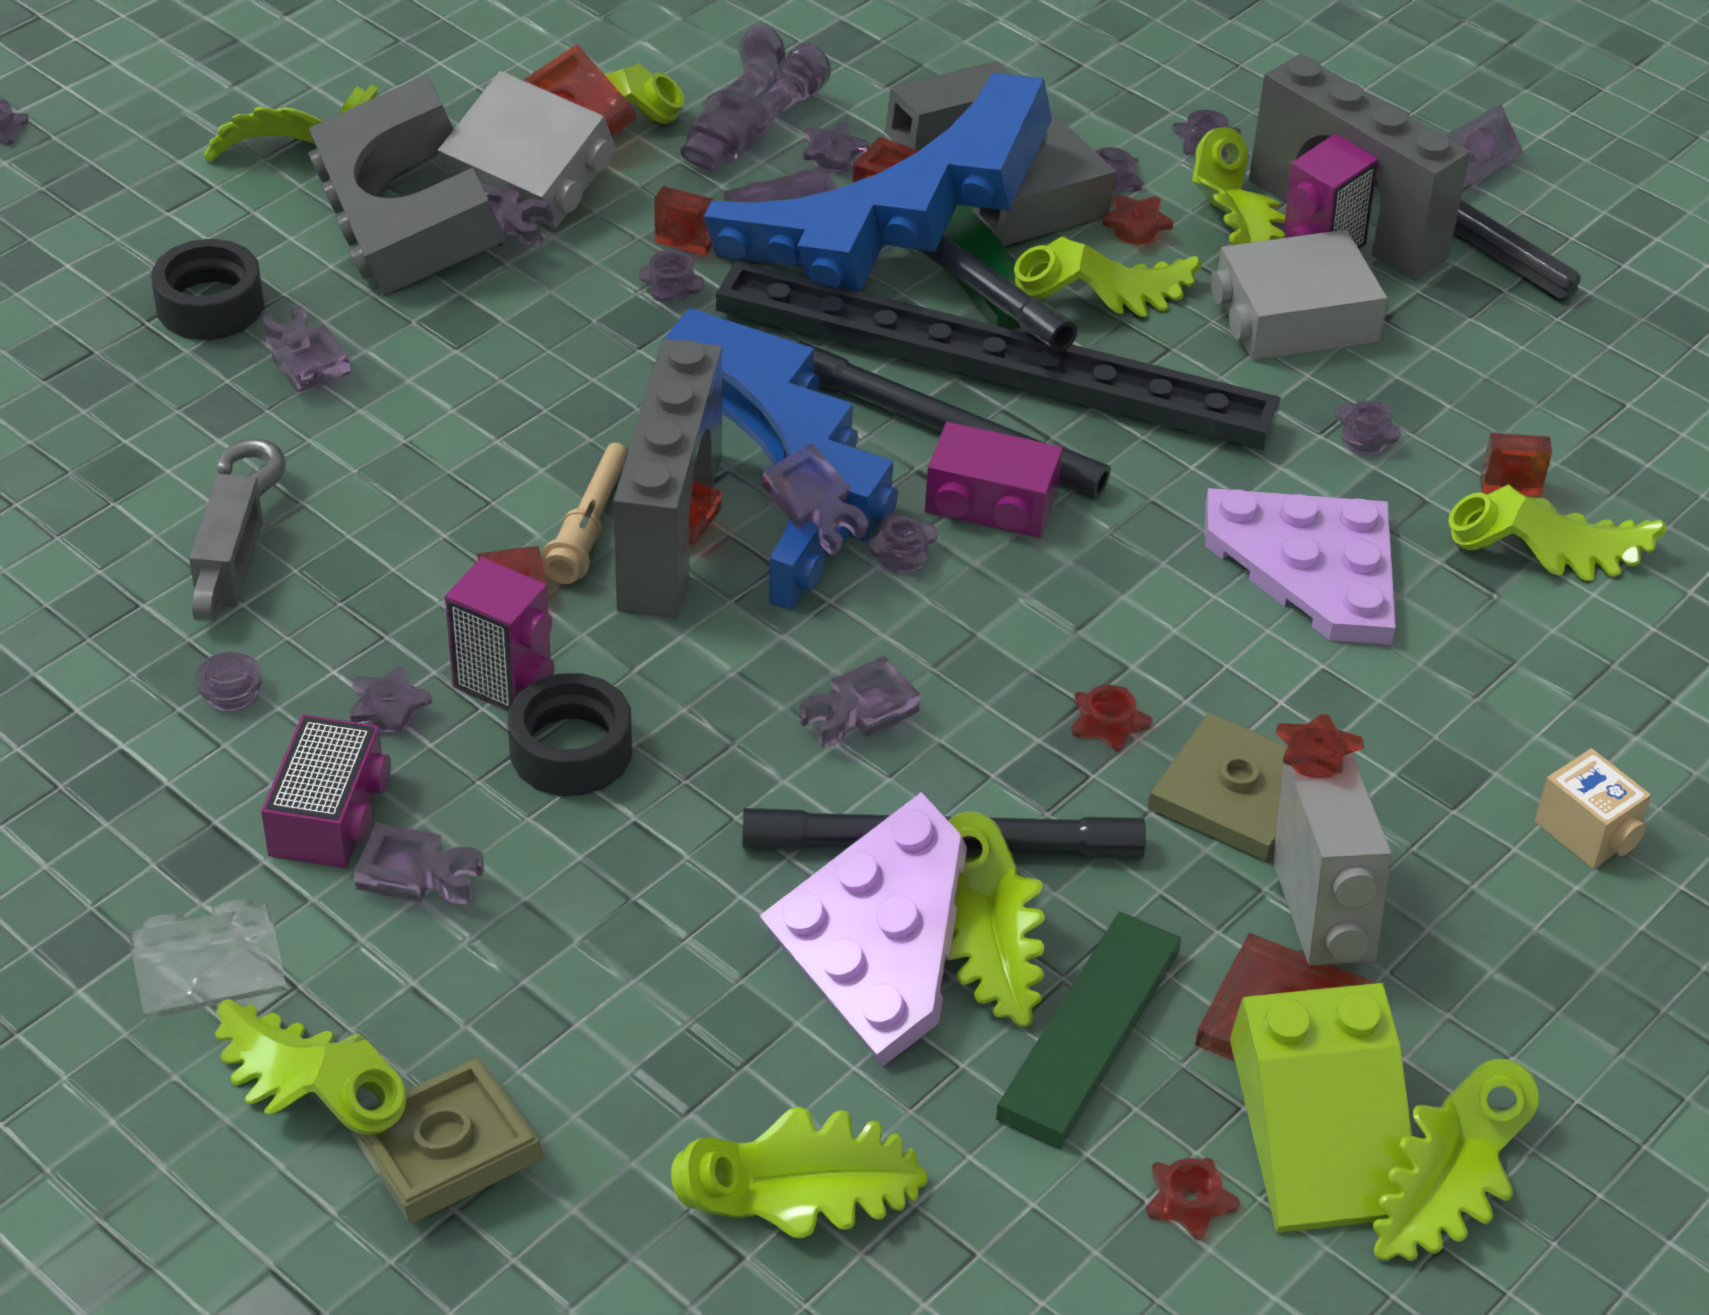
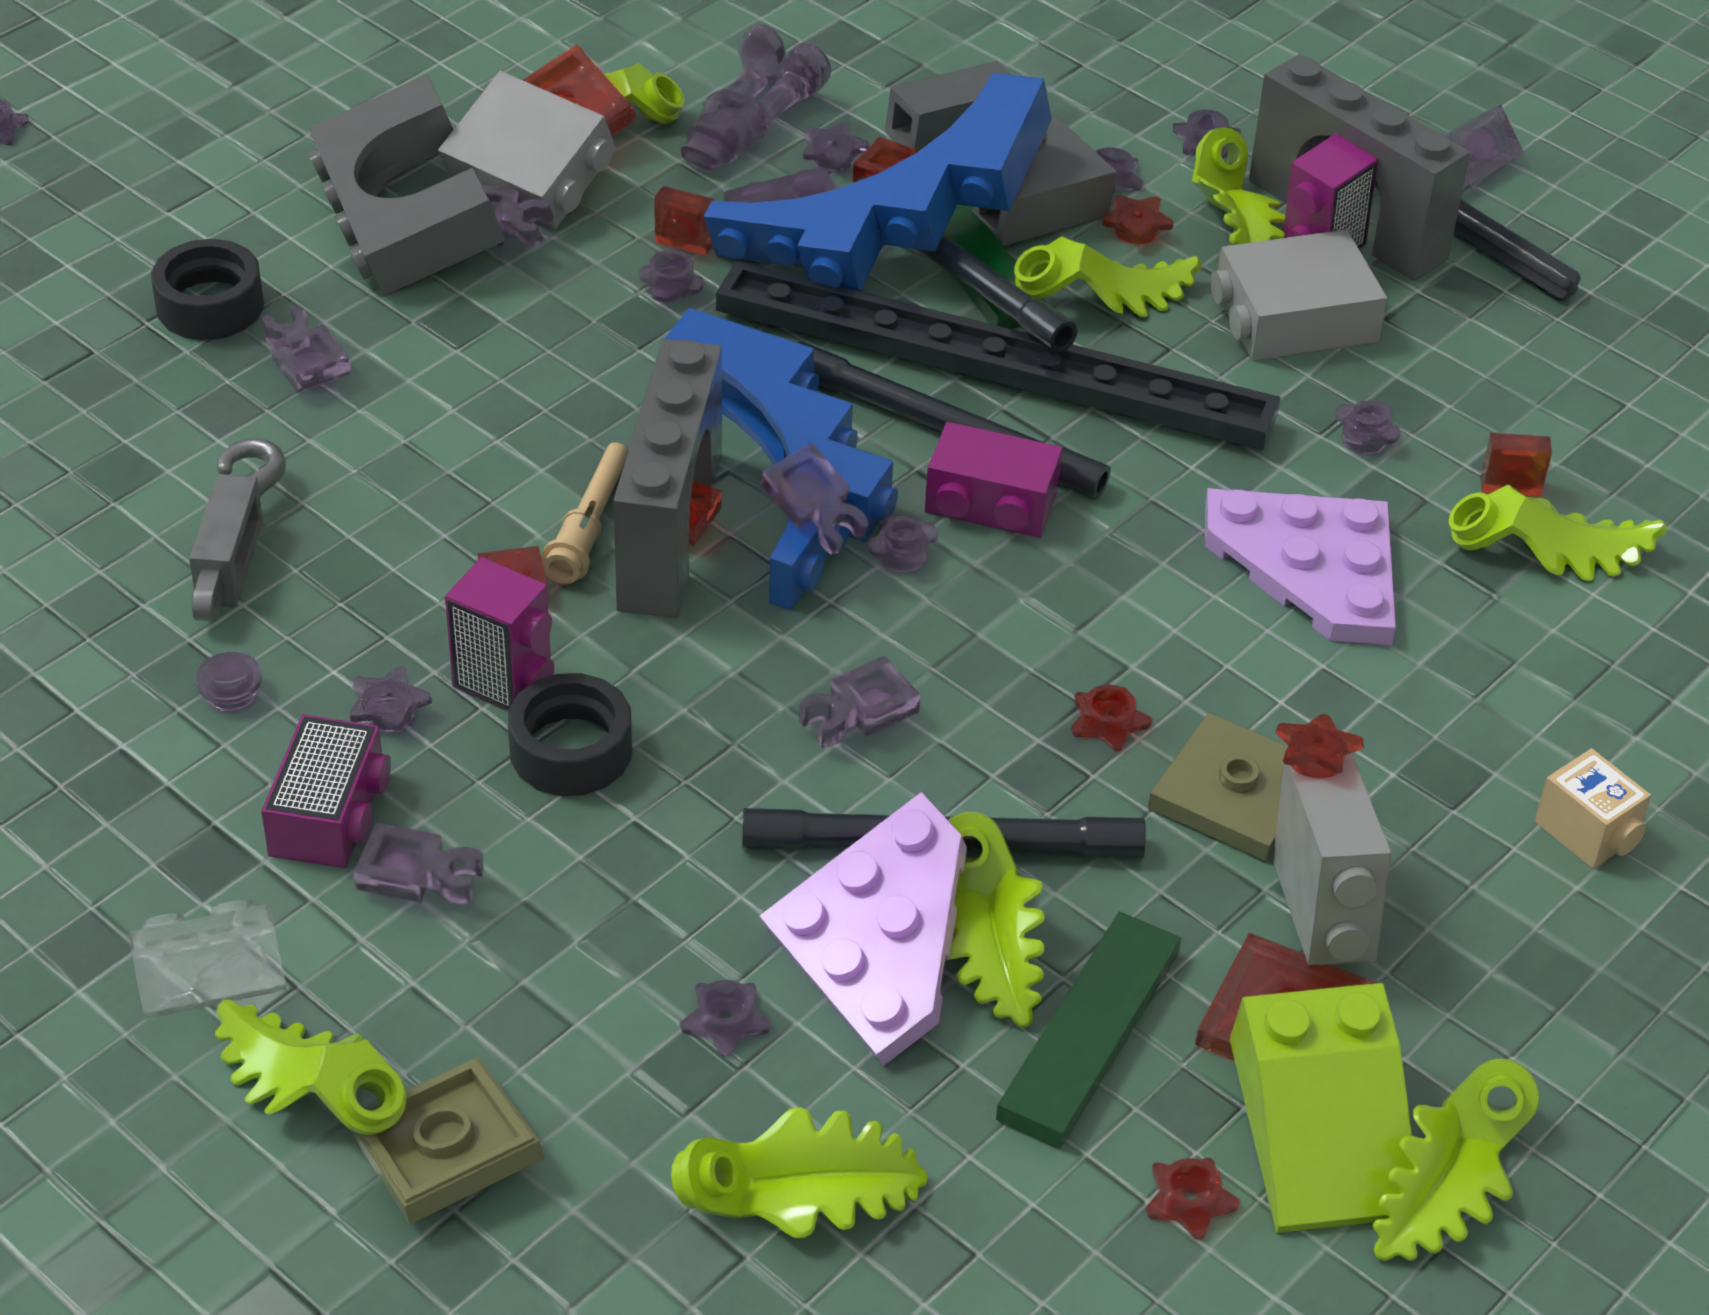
lime plant [204,83,380,163] -> none
none -> clear purple plate [680,980,772,1057]

